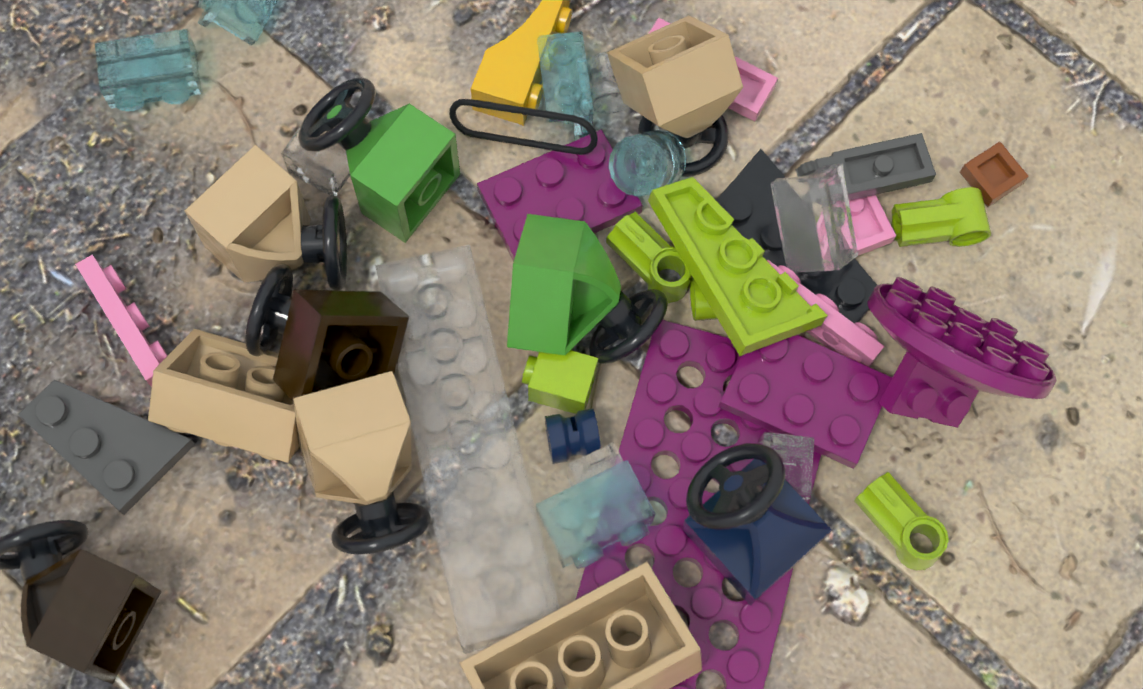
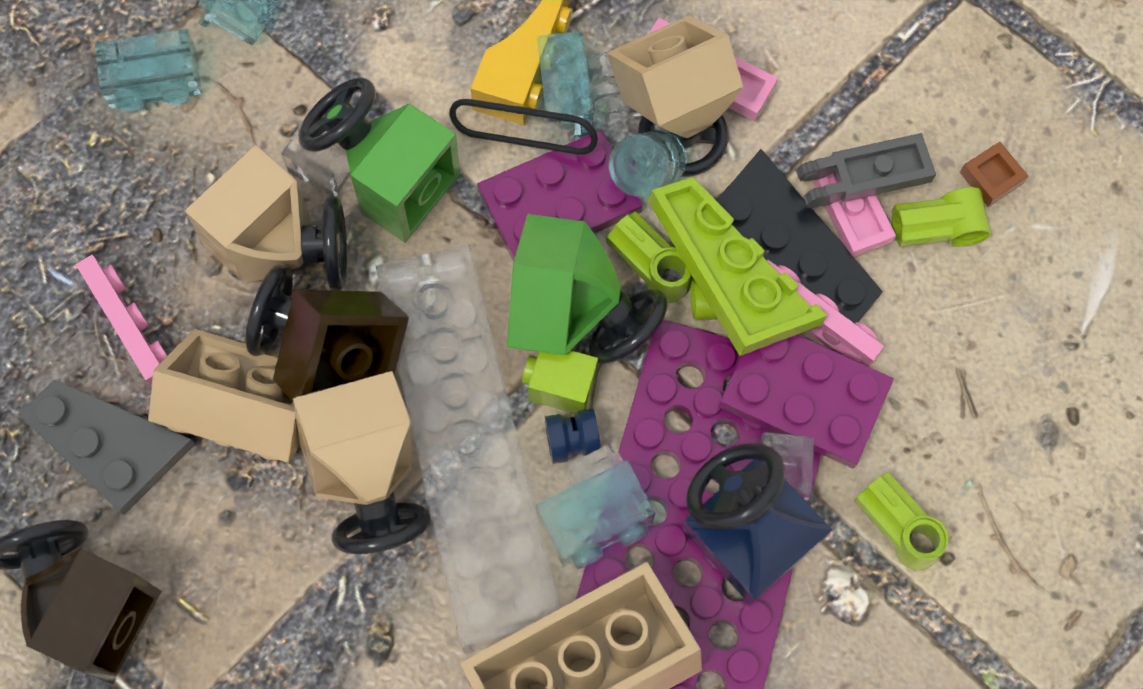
clear panel [771,164,858,273] -> none
magenta bracket [867,277,1056,428] -> none

